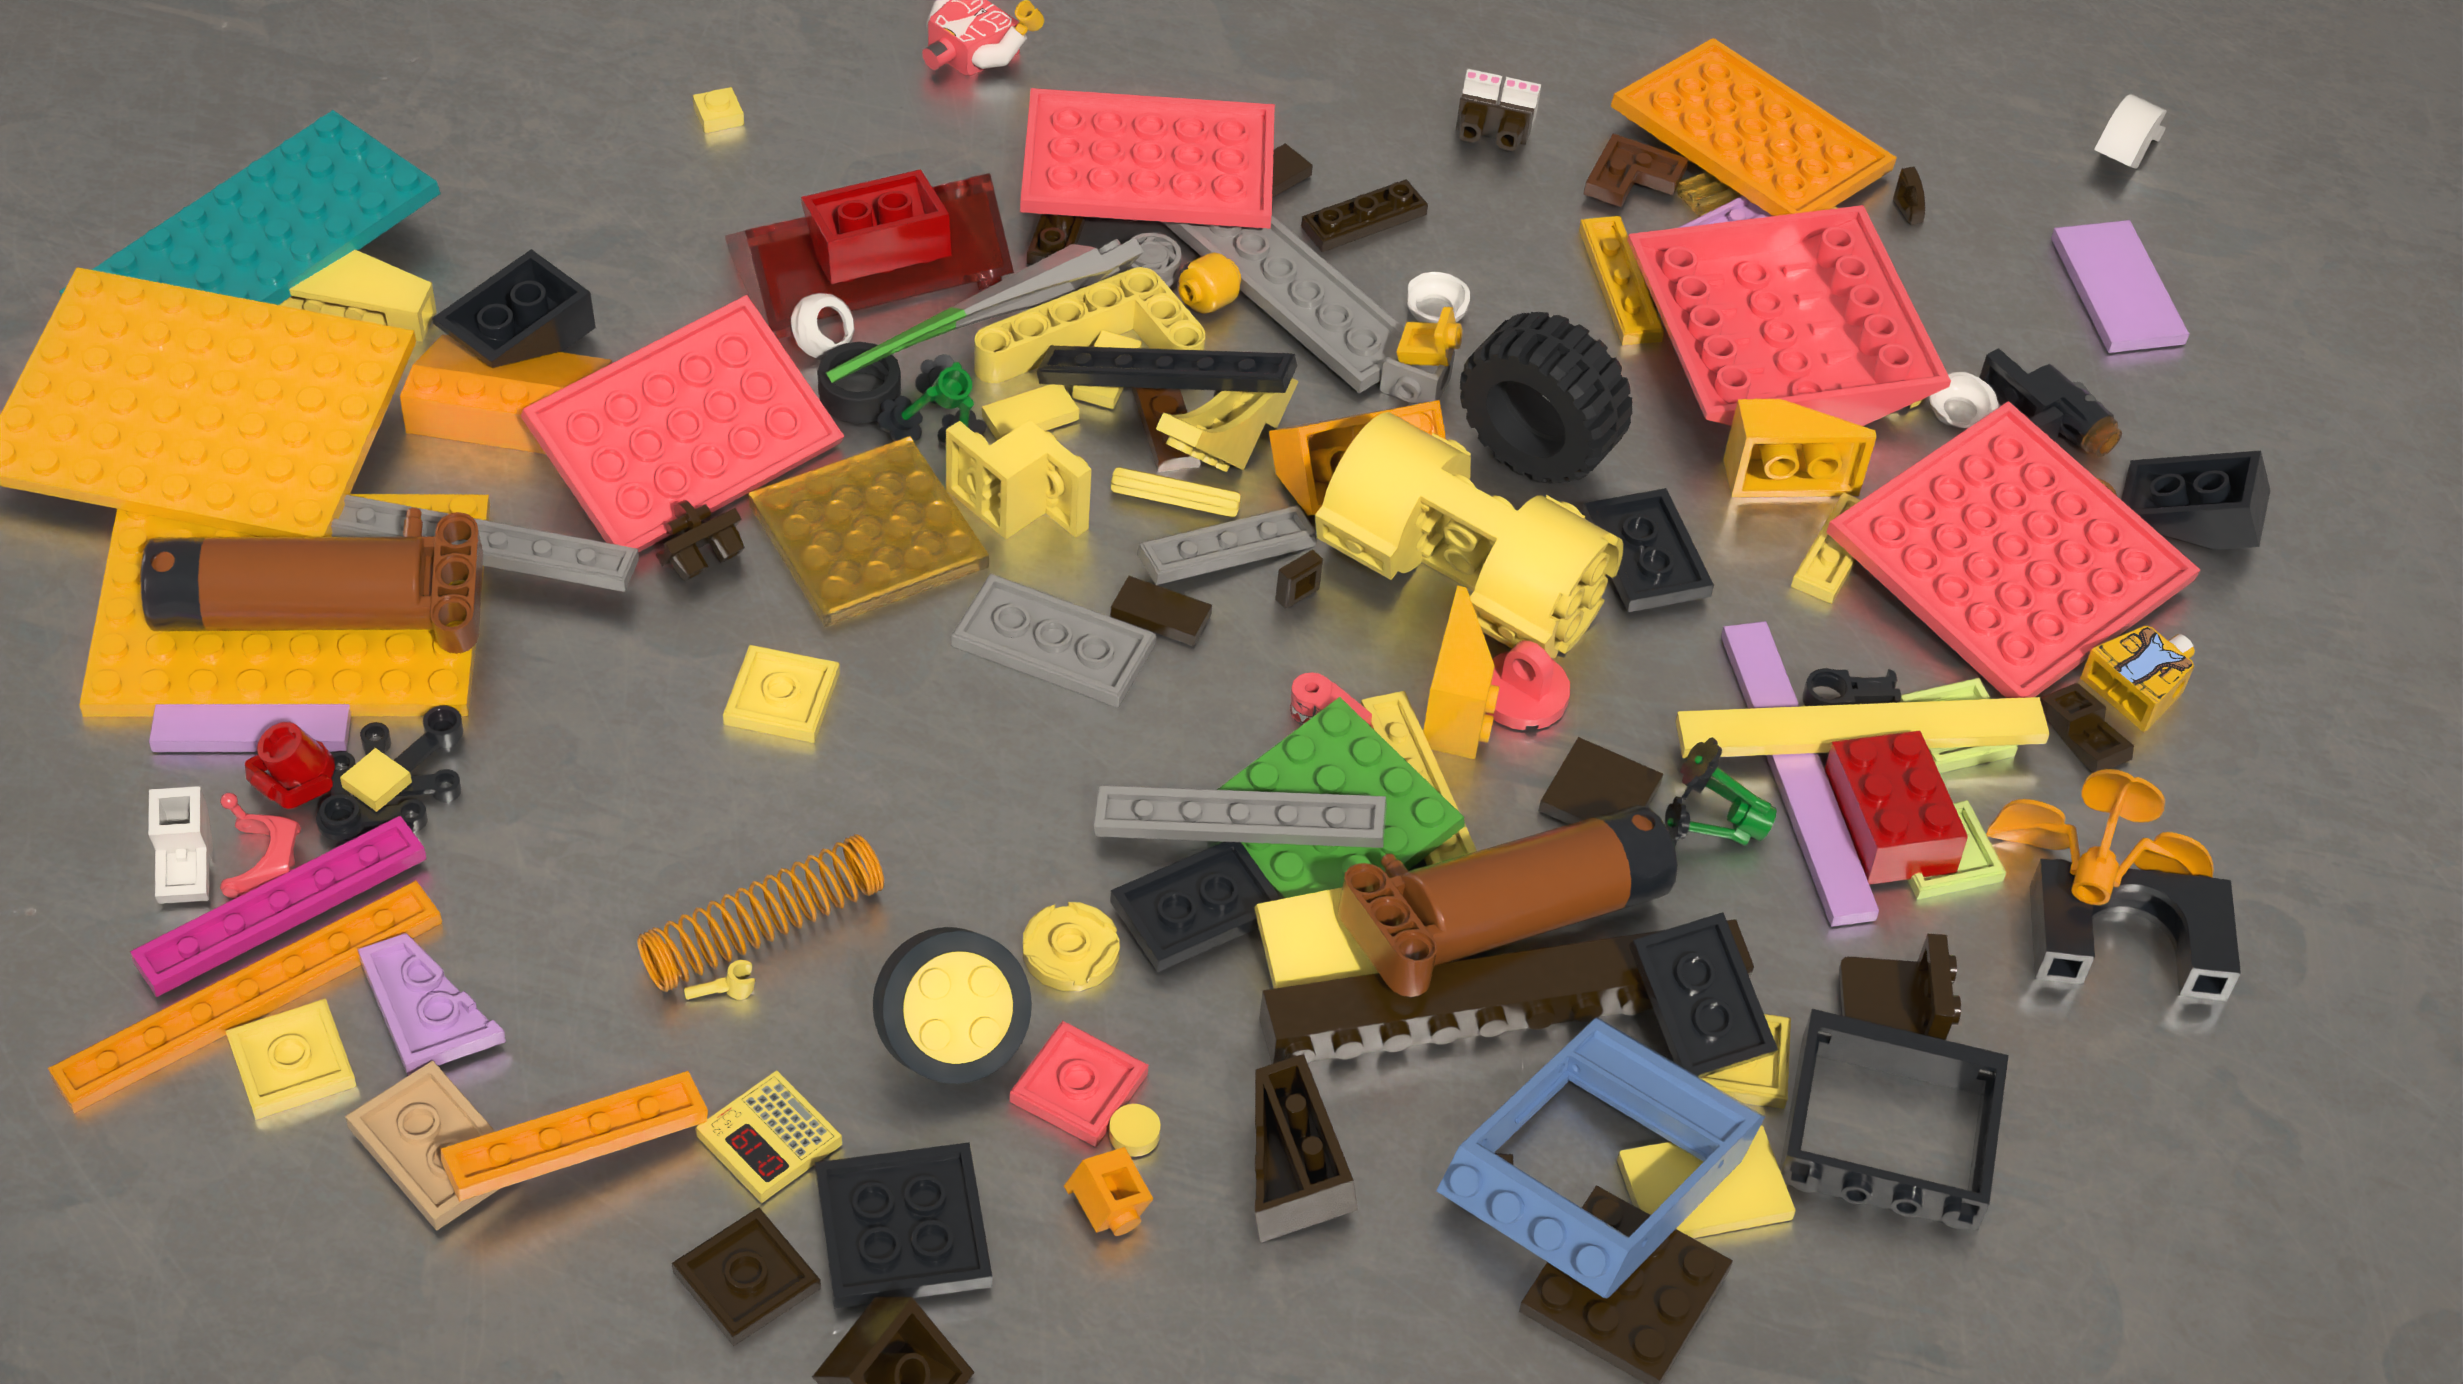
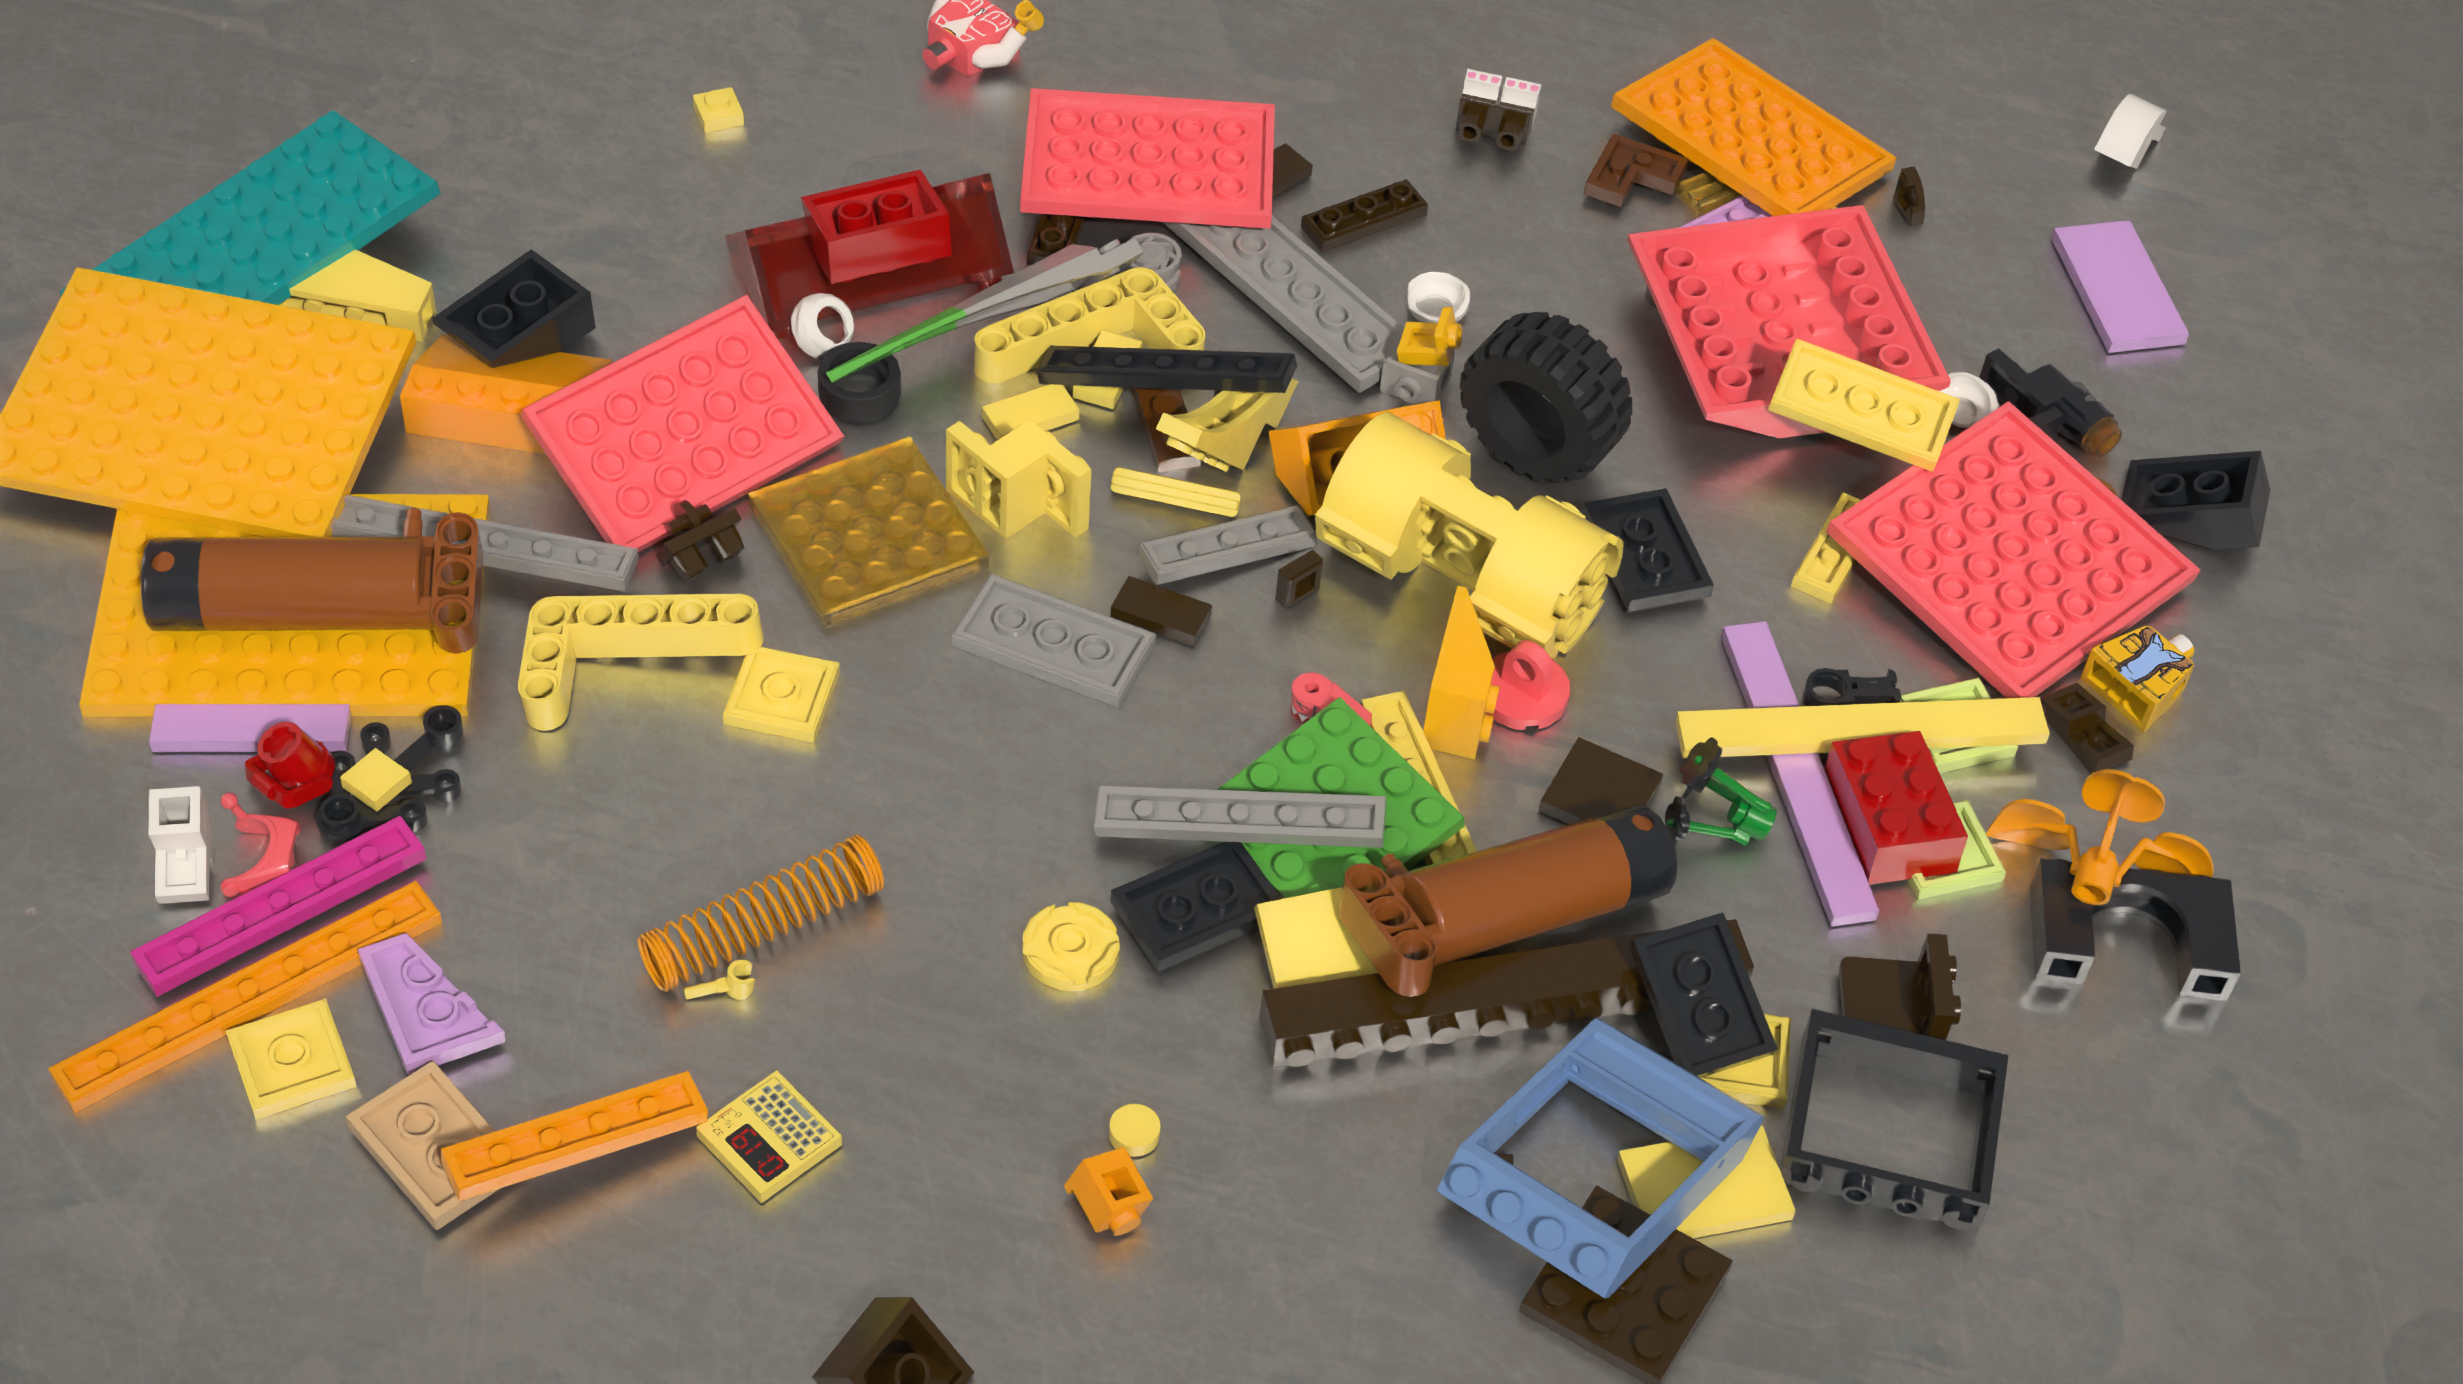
dark brown tile [672,1207,821,1346] -> none
black plate [815,1142,992,1309] -> none
wheel [873,927,1032,1084] -> none
plant [877,354,987,446] -> none
coral tile [1009,1020,1149,1147] -> none
yellow head [1178,252,1241,314] -> none
dark brown wedge [1255,1054,1358,1243] -> none
yellow tile [1579,216,1664,346] -> none
yellow slope [1723,399,1877,497] -> none
none -> light yellow beam [518,594,764,731]
none -> light yellow tile [1768,338,1960,472]

